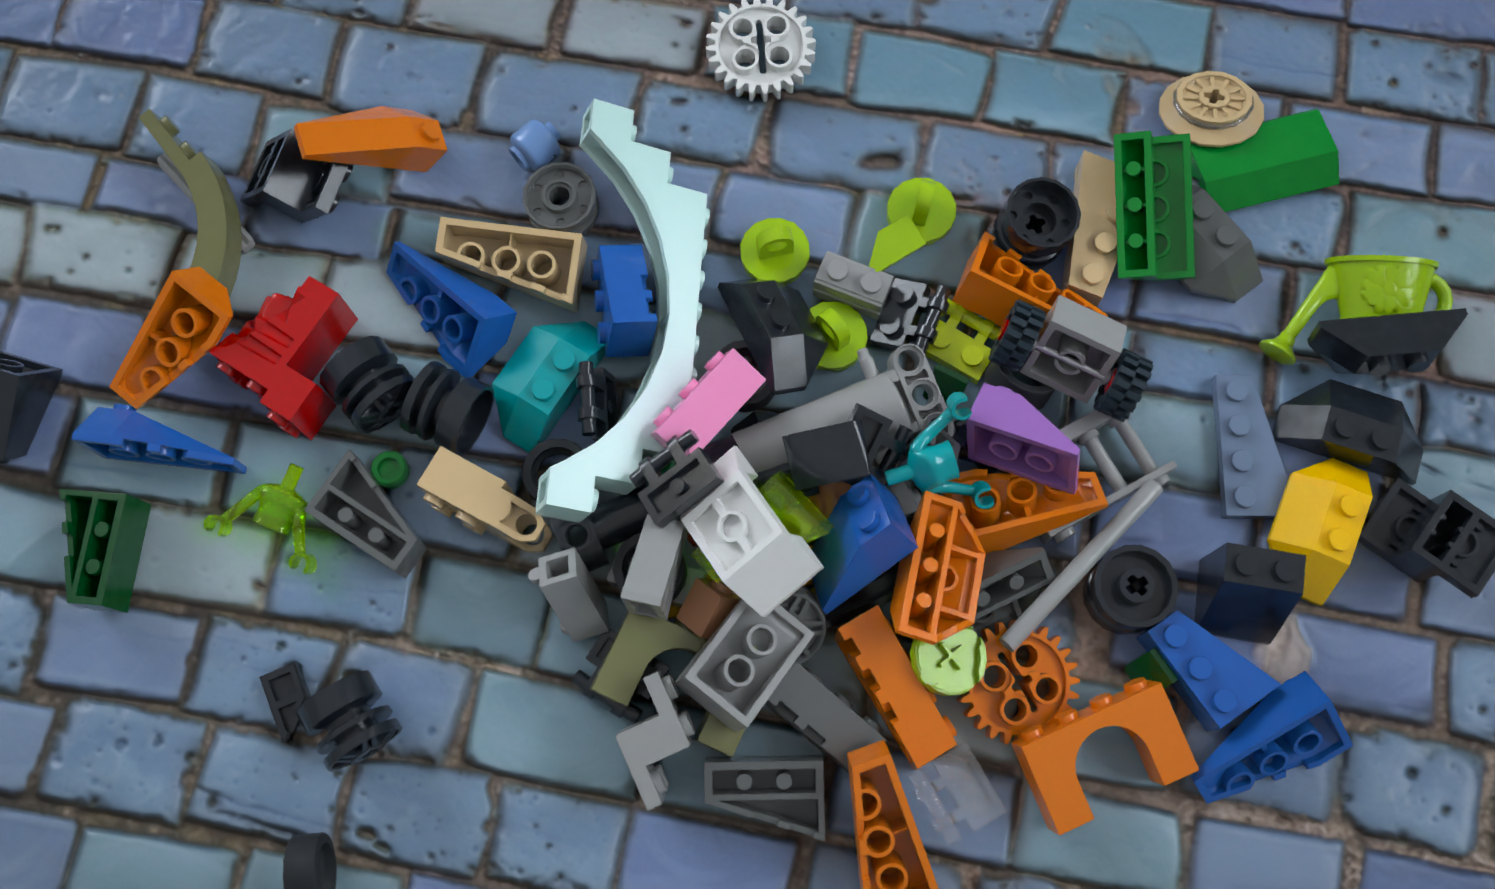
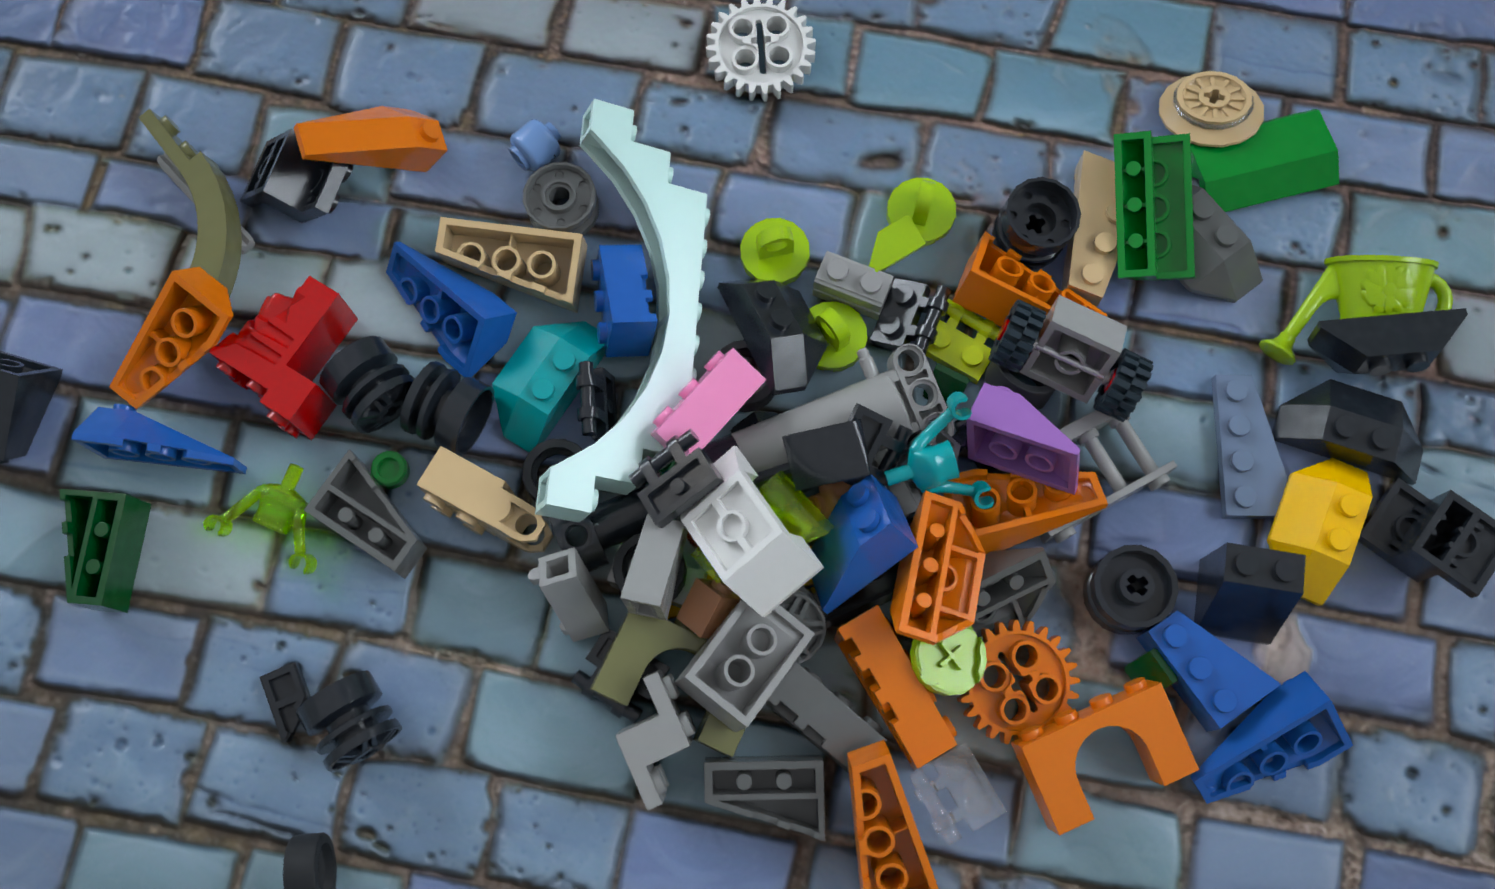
light grey piece [999,479,1163,652] -> none

